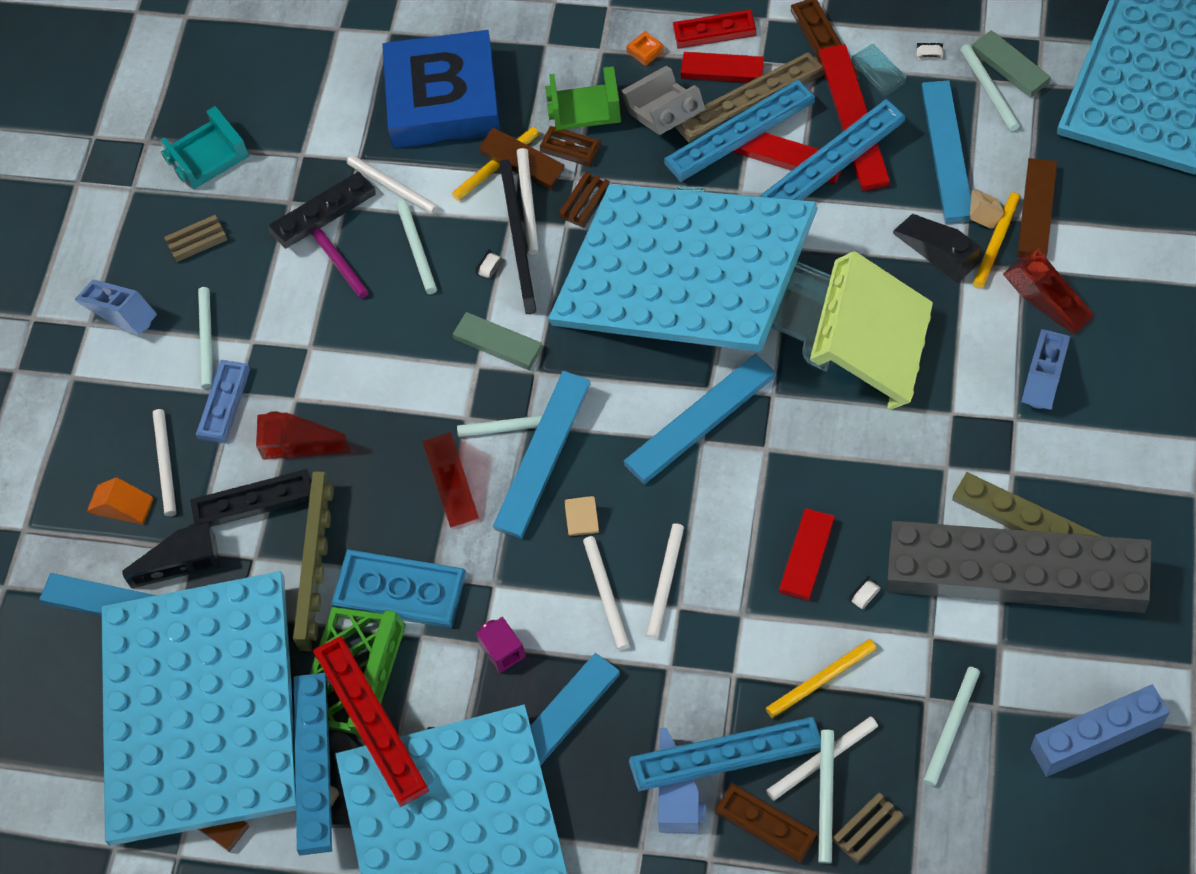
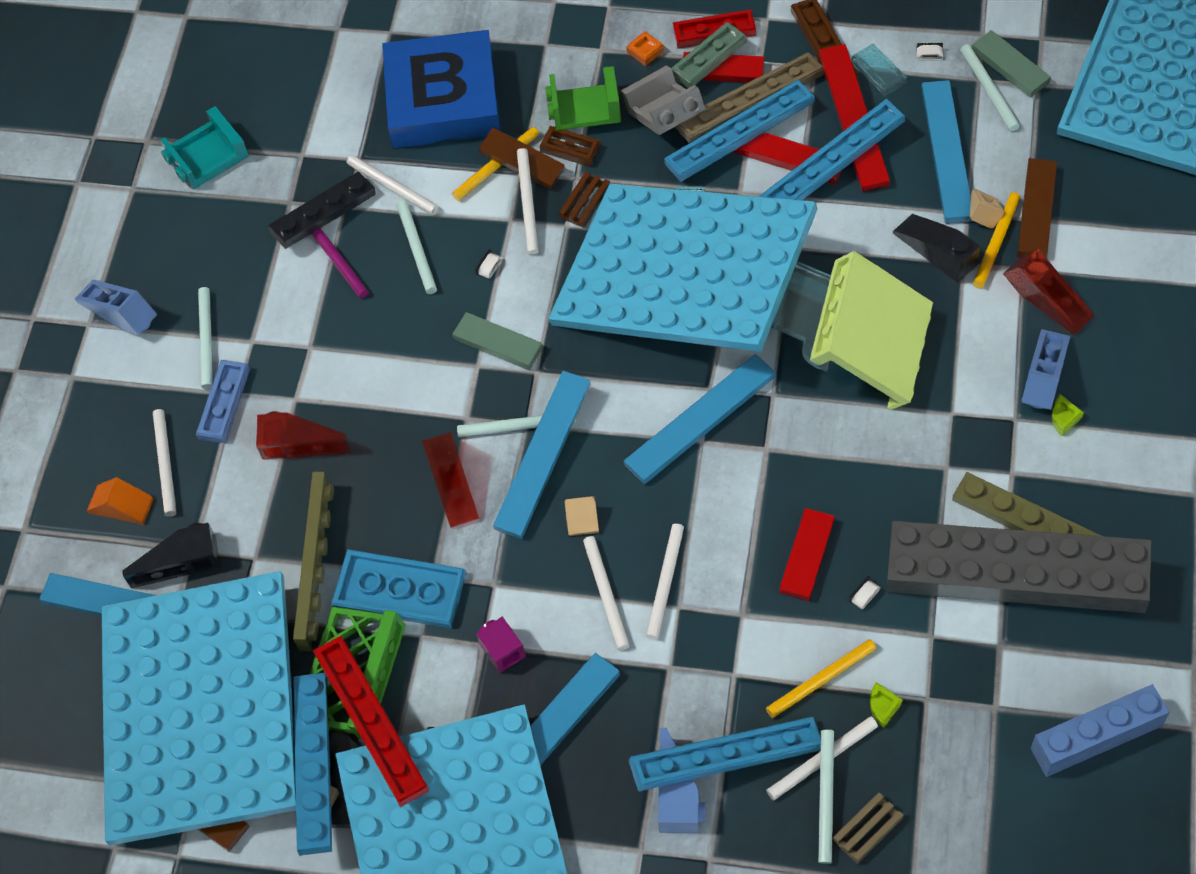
dark tan tile [164,215,227,263] -> none
black plate [190,469,311,527] -> none
black tile [499,159,537,314] -> none
reddish brown tile [715,783,818,864] -> none
light aqua bar [923,667,980,787] -> none
none -> sand green tile [671,22,747,88]
none -> lime tile [870,682,903,728]
none -> lime tile [1052,394,1084,436]

